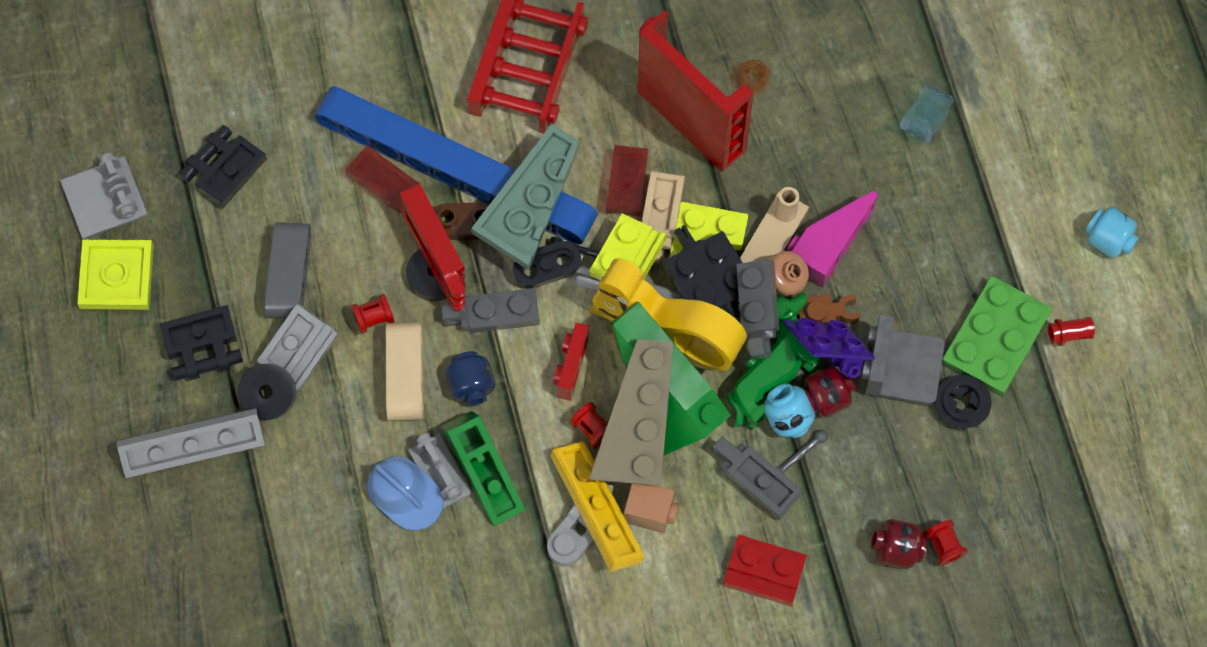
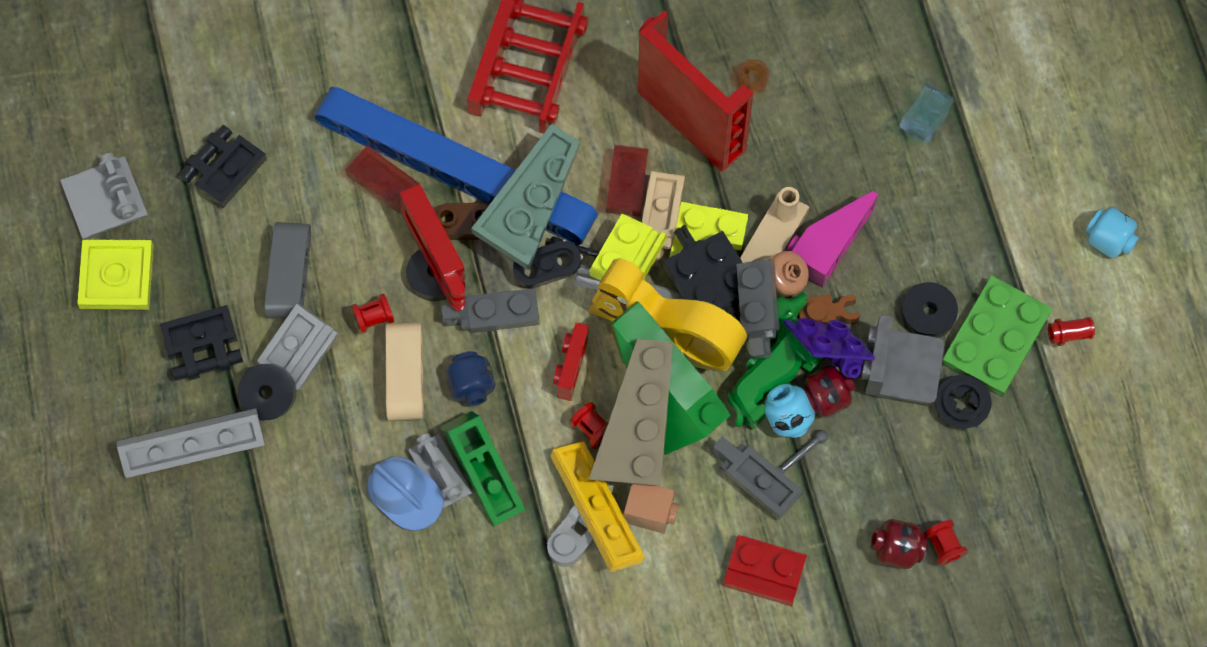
none -> black piece [901,282,958,338]

